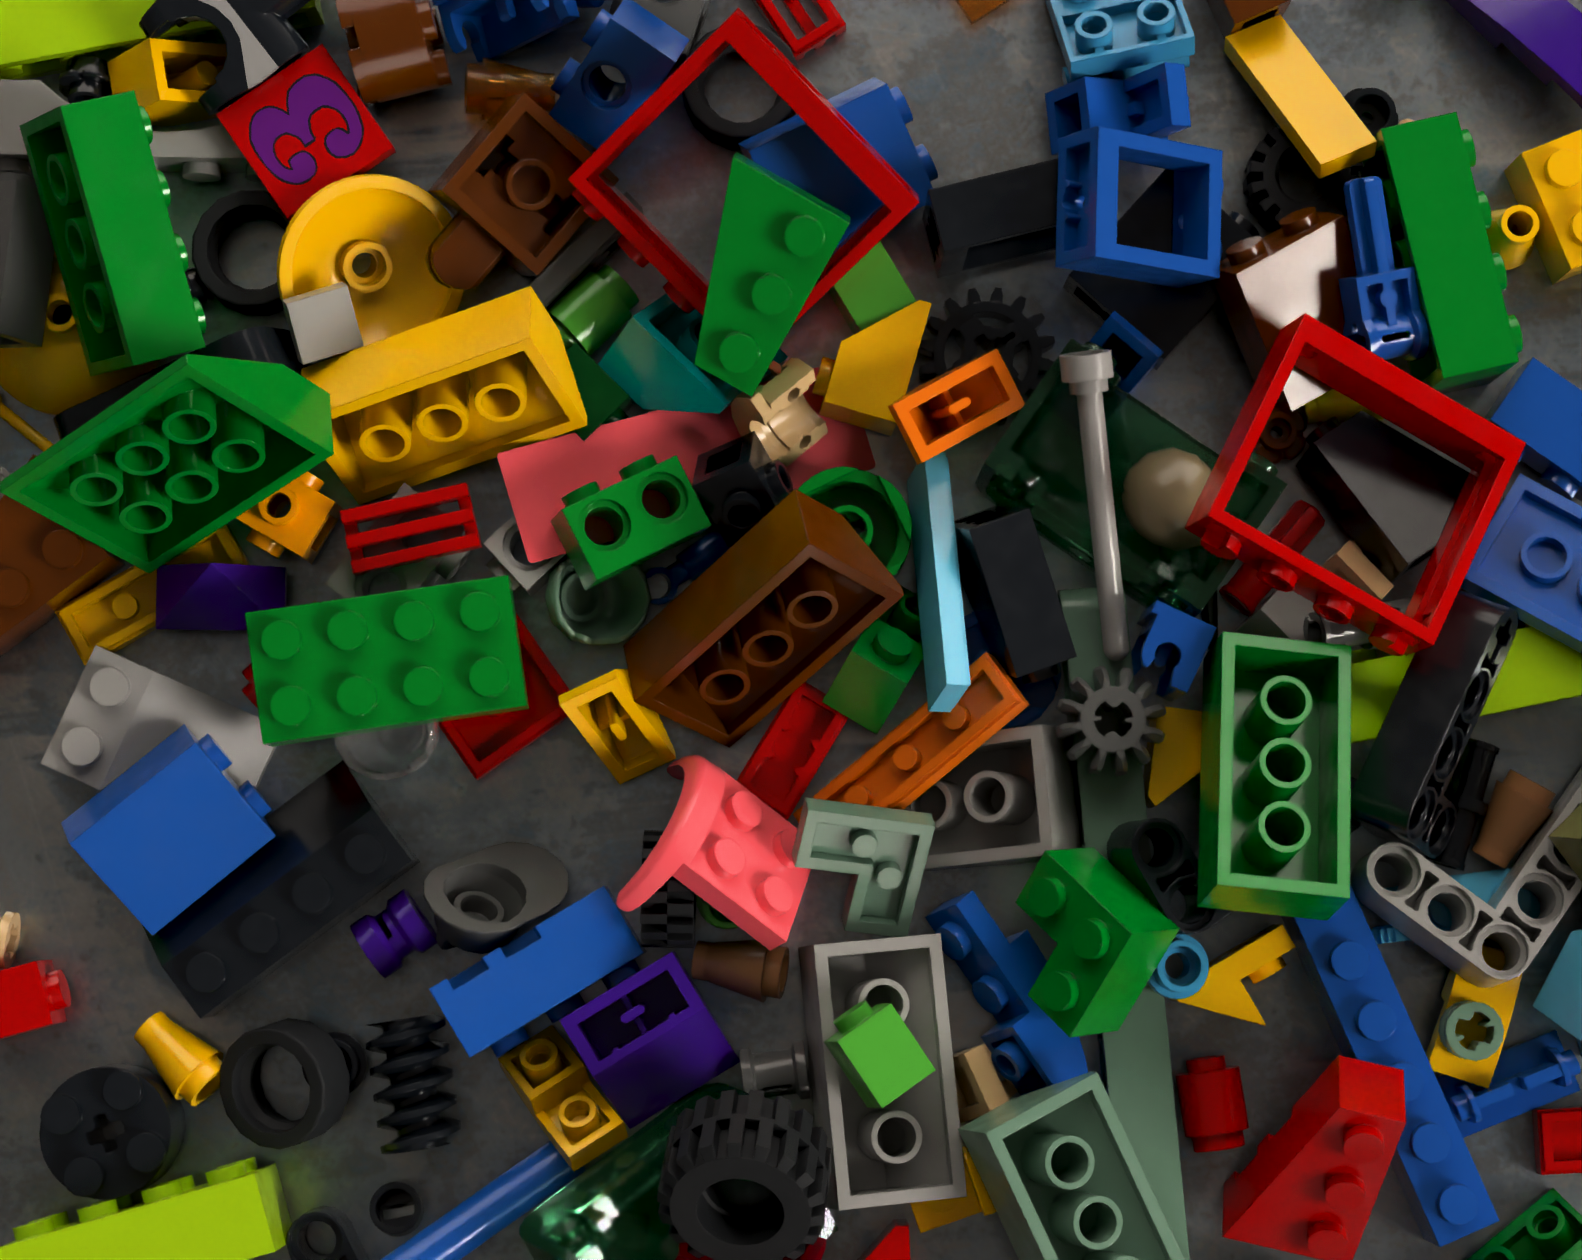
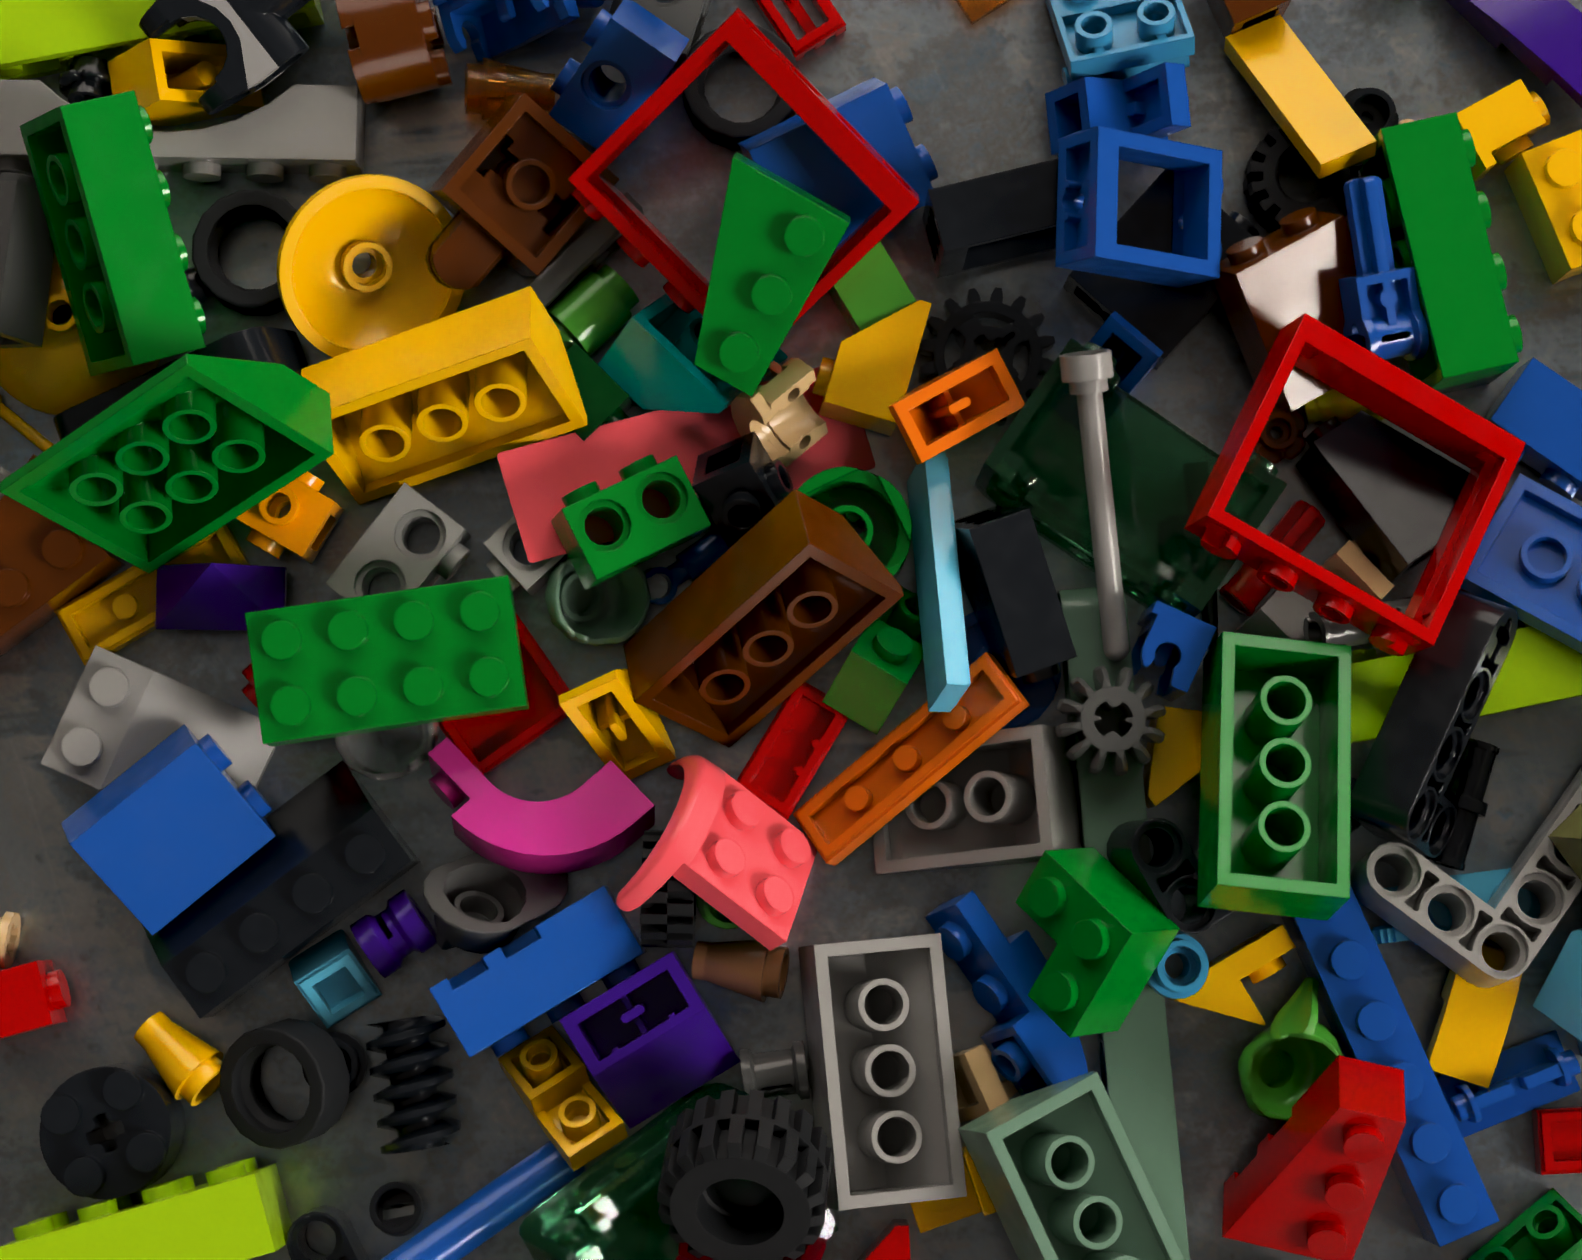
tile [216,44,396,222] -> none
light grey tile [281,282,364,365] -> none
red tile [339,482,482,576] -> none
sand green plate [792,797,935,937] -> none
bright green brick [824,1000,936,1109] -> none
dark tan hair [1121,447,1212,551] -> none
red brick [1175,1055,1249,1153] -> none
sand green bush [1438,1000,1504,1061] -> none
medium nougat cone [1472,769,1556,869] -> none
yellow cone [1486,205,1539,270] -> none
none -> medium azure slope [289,929,382,1029]
none -> dark pink arch [427,737,655,874]
none -> bright green piece [1238,977,1344,1121]
none -> yellow brick [1457,79,1550,182]

